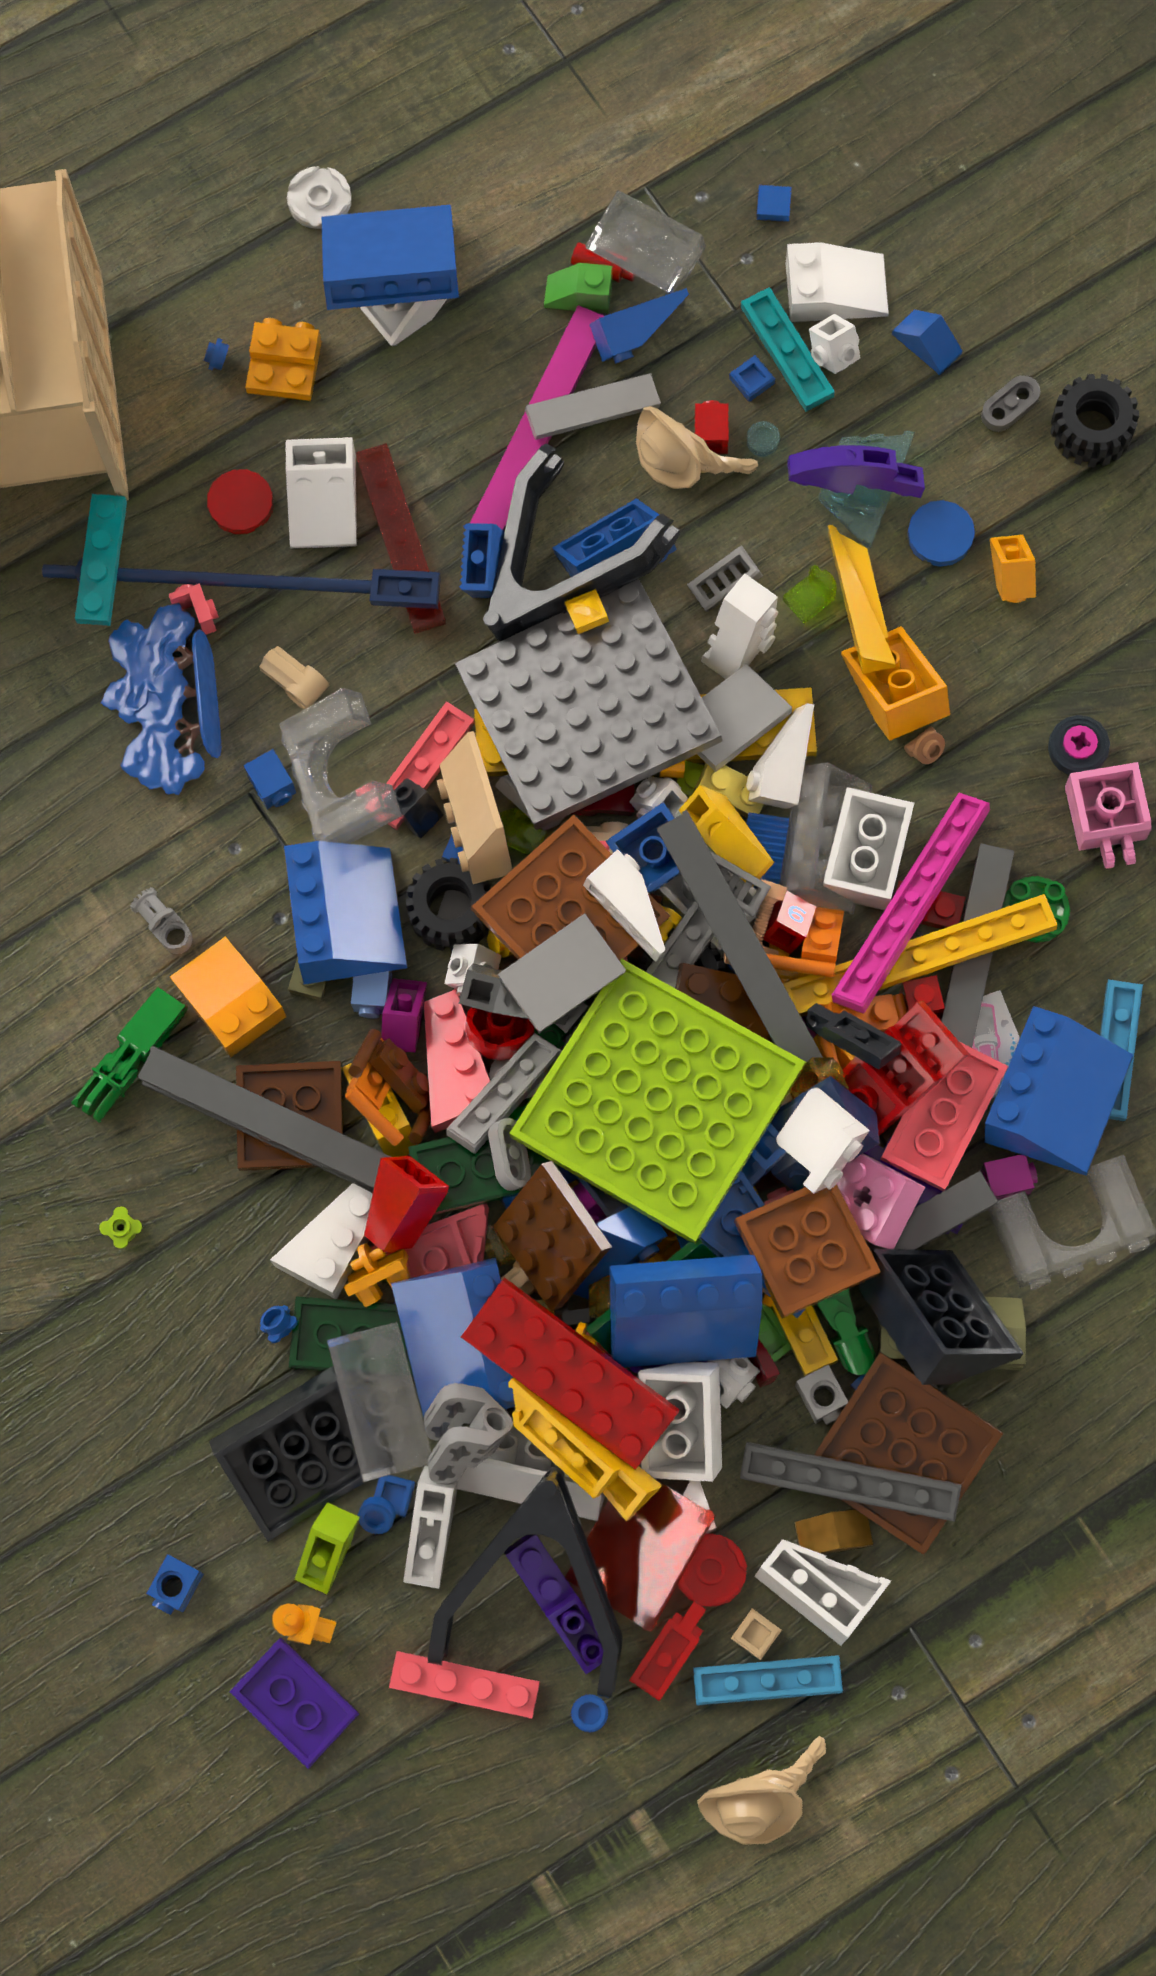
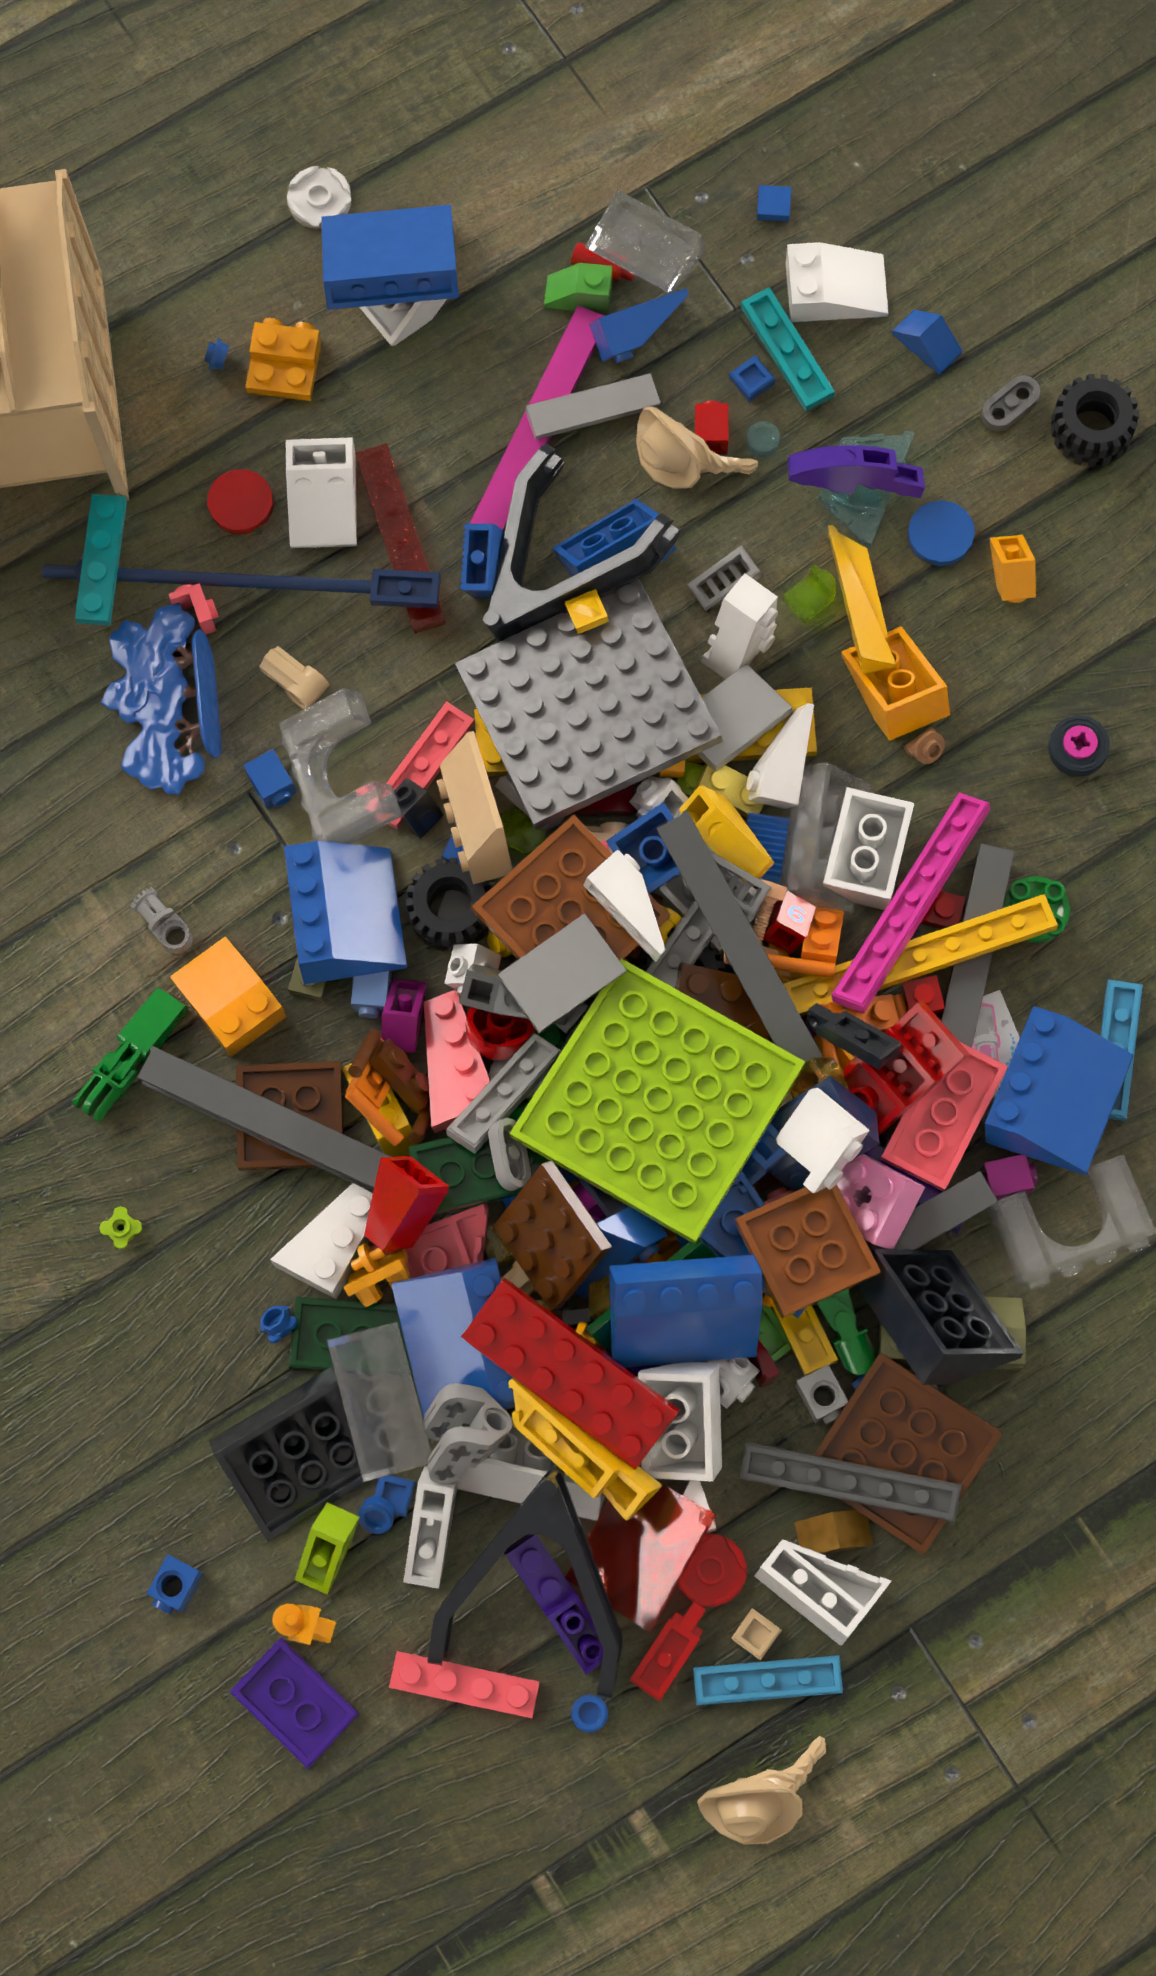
white brick [809,314,860,374] -> none
bright pink hinge [1065,762,1152,869] -> none

